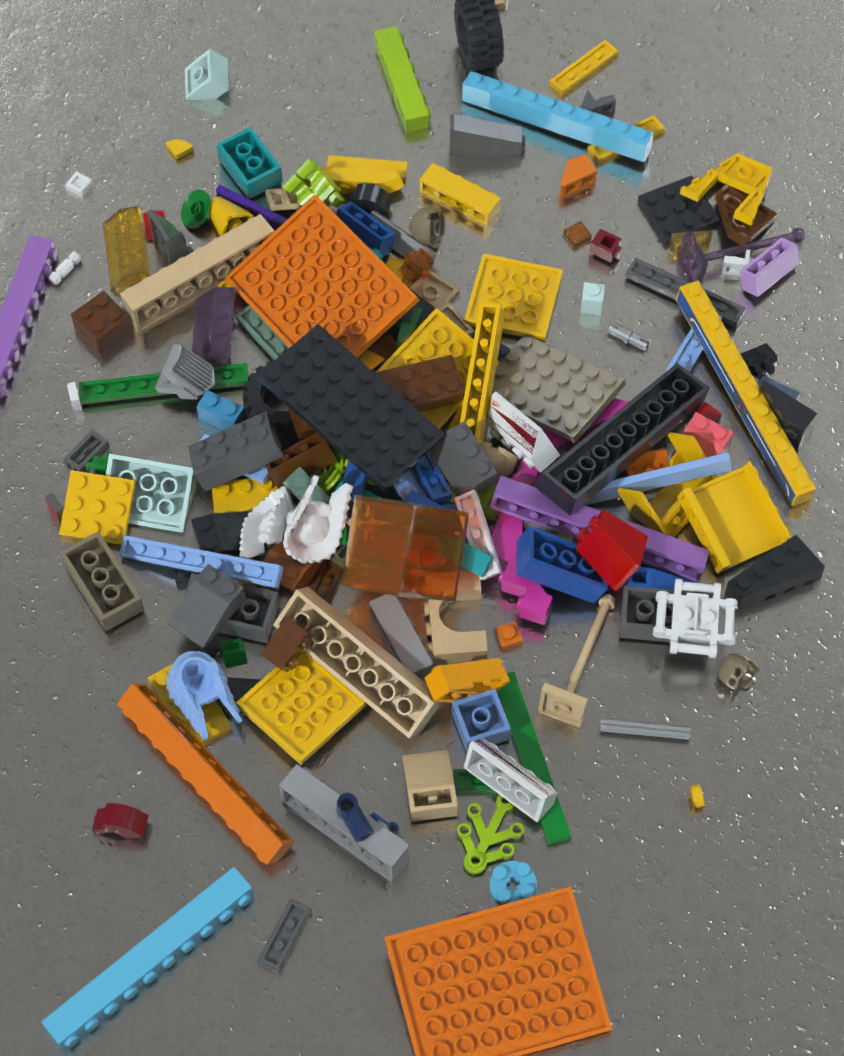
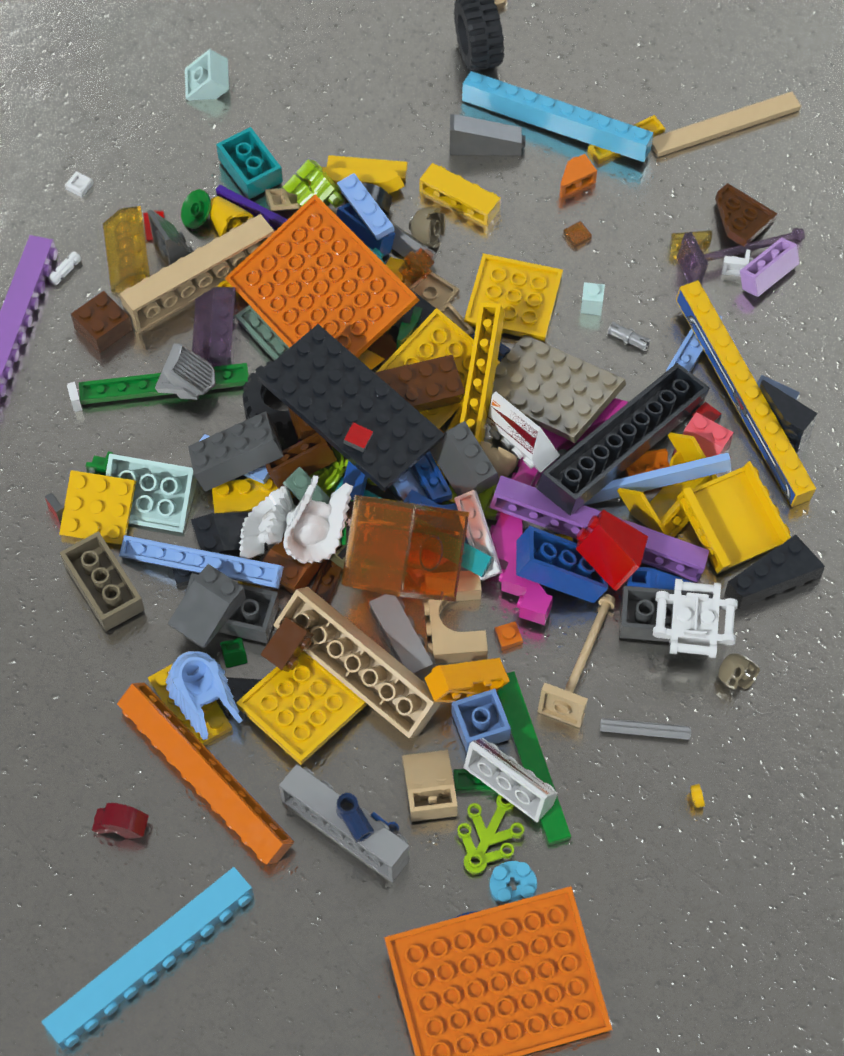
dark grey tile [64,430,109,472] -> none
yellow tile [166,140,194,160] -> none
dark azure brick [196,390,246,430] -> none
dark grey tile [257,898,312,974] -> none
lime brick [374,26,431,132] -> none
yellow tile [549,40,619,96] -> none
dark grey slope [580,90,616,116] -> none
dark red brick [589,229,623,262] -> none
dark grey plate [625,257,746,327] -> none
black plate [638,175,720,245] -> none
yellow wing [680,153,773,226] -> none
black hinge [740,343,777,380] -> none
none -> light blue plate [337,173,395,240]
none -> red tile [343,422,373,452]
none -> tan tile [652,91,801,157]

